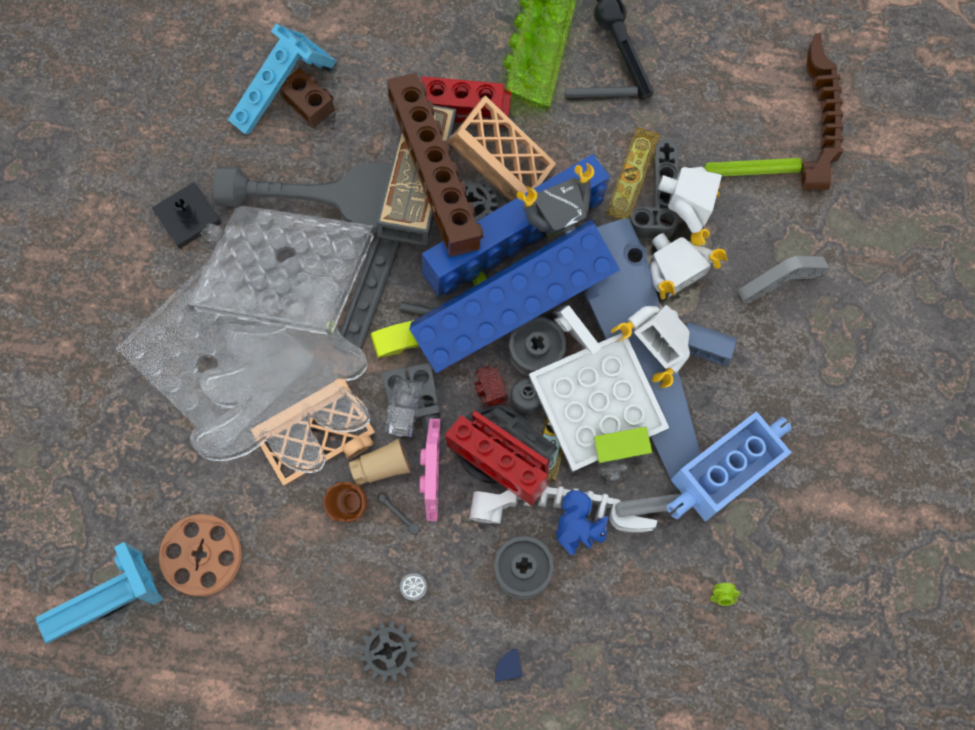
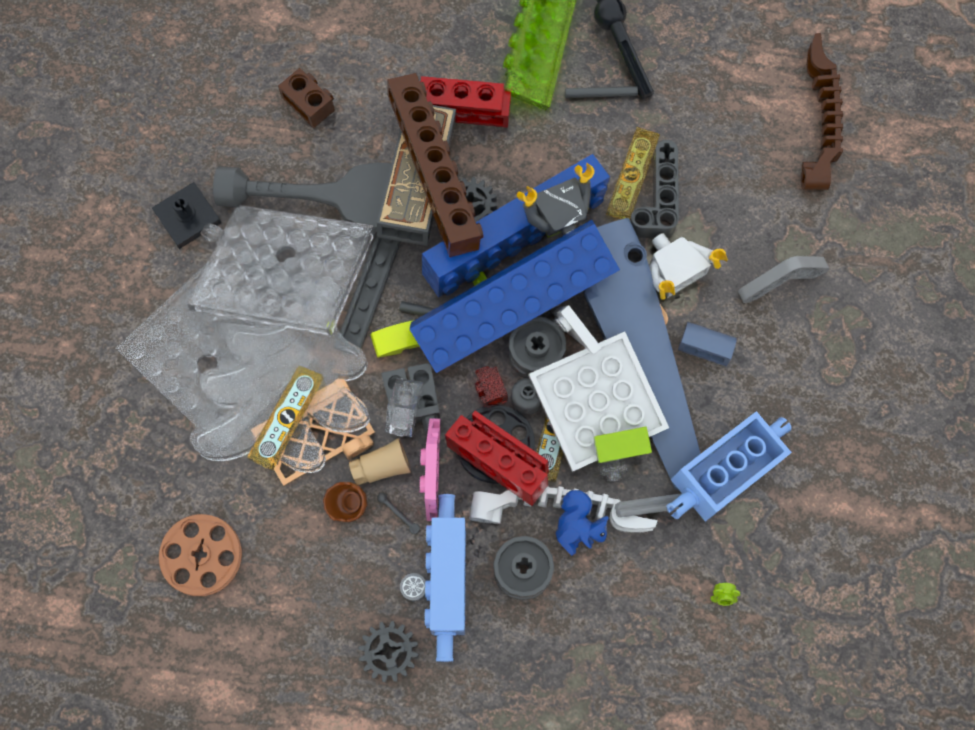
medium azure bracket [35,542,163,644] -> none
medium azure bracket [228,23,337,135] -> none
light nougat fence [447,96,556,201] -> none
dark grey hinge [488,408,558,460] -> none
dark blue tile [495,649,523,682] -> none
white torso [611,305,690,388] -> none
white torso [658,167,722,246] -> none
lime axle [704,158,802,176] -> none
none -> tile [247,365,324,470]
none -> light blue brick [425,494,466,662]

